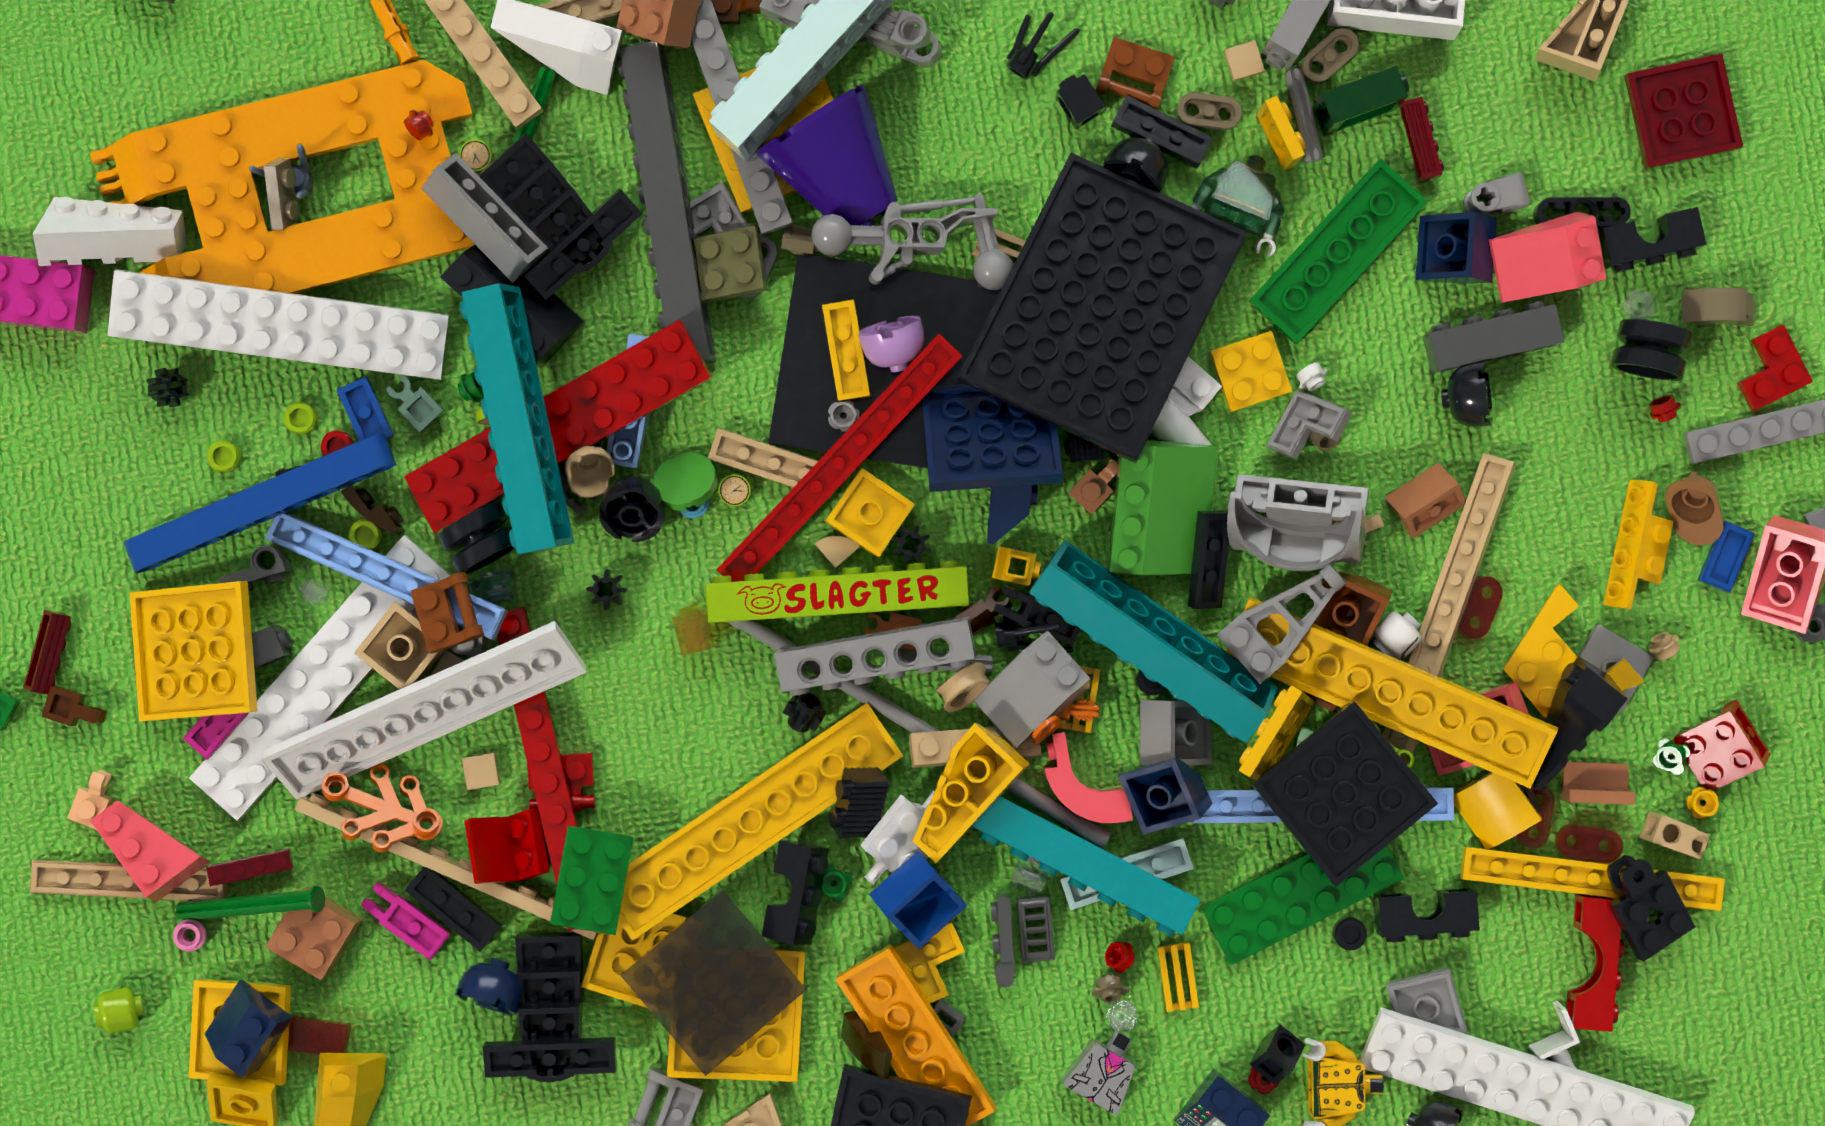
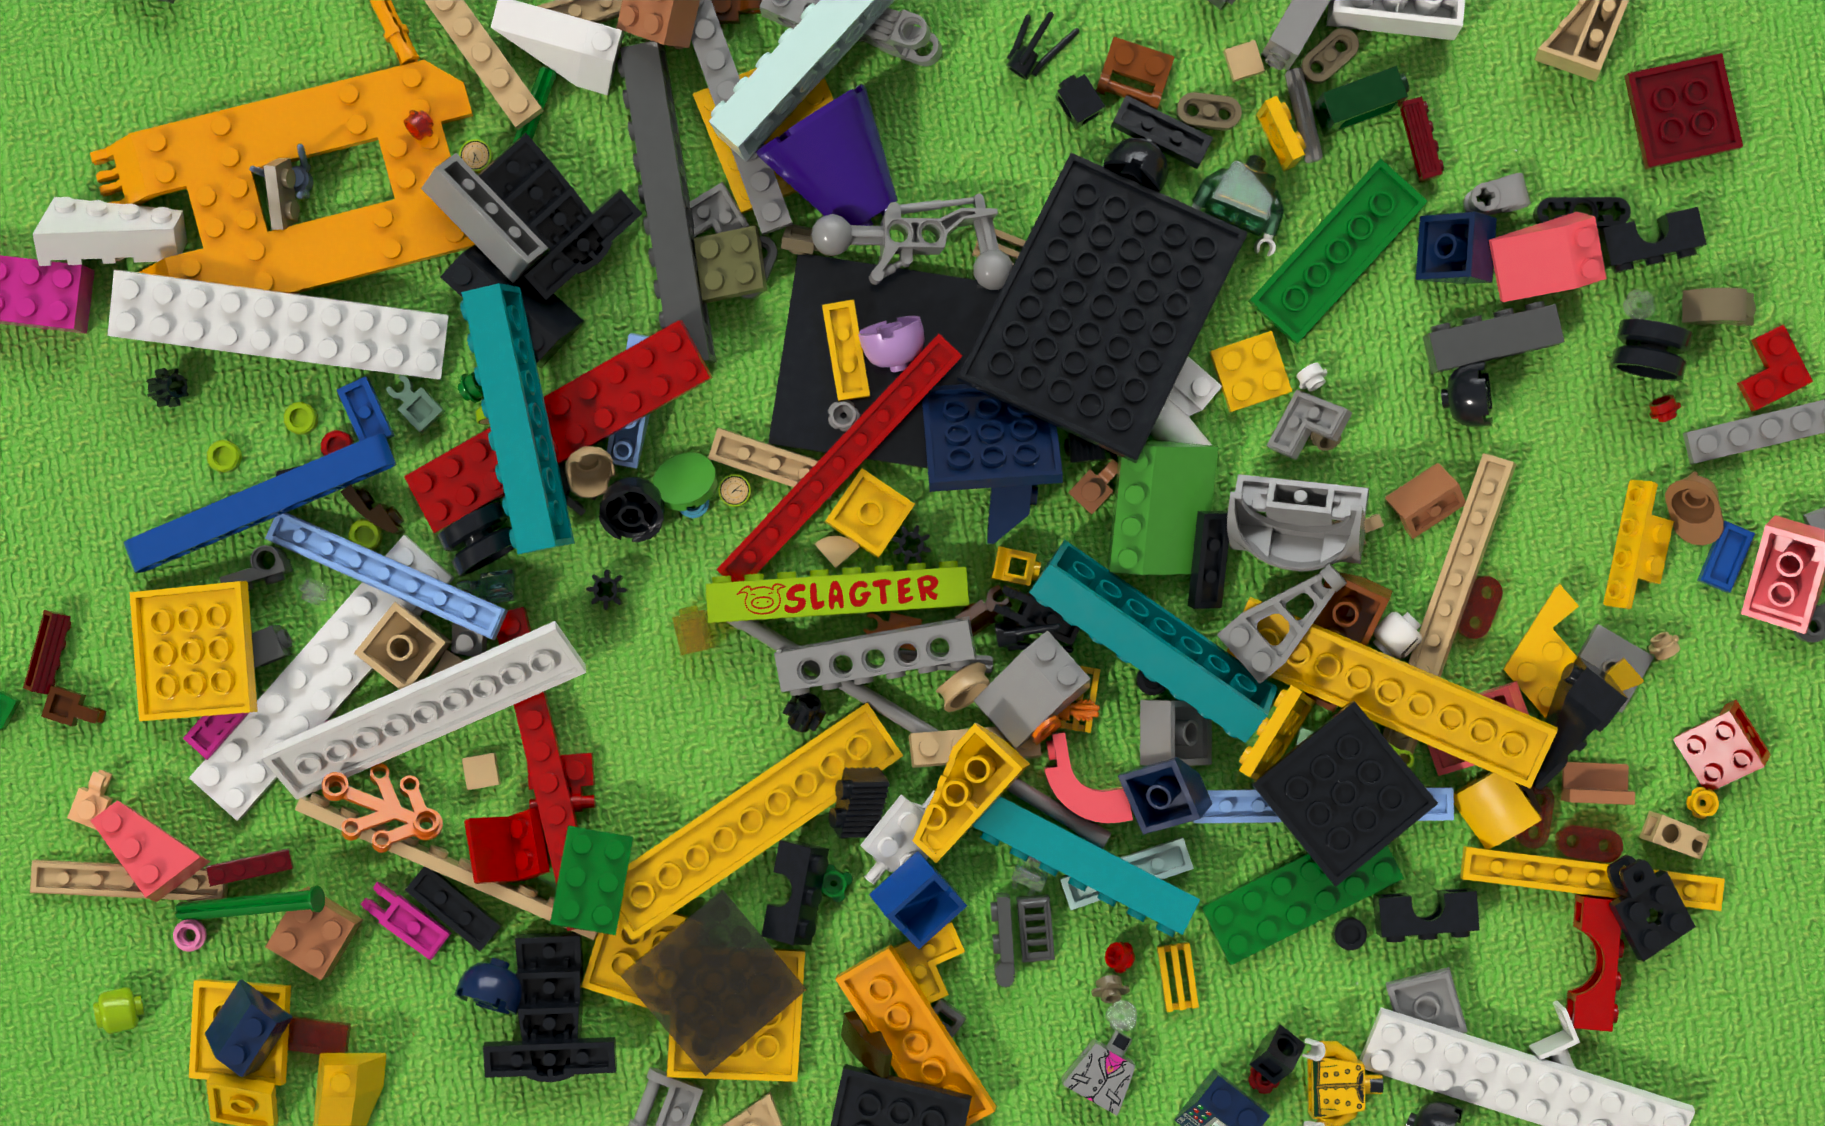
dark orange plate [410,572,485,654] -> none
plate [1653,738,1691,775] -> none

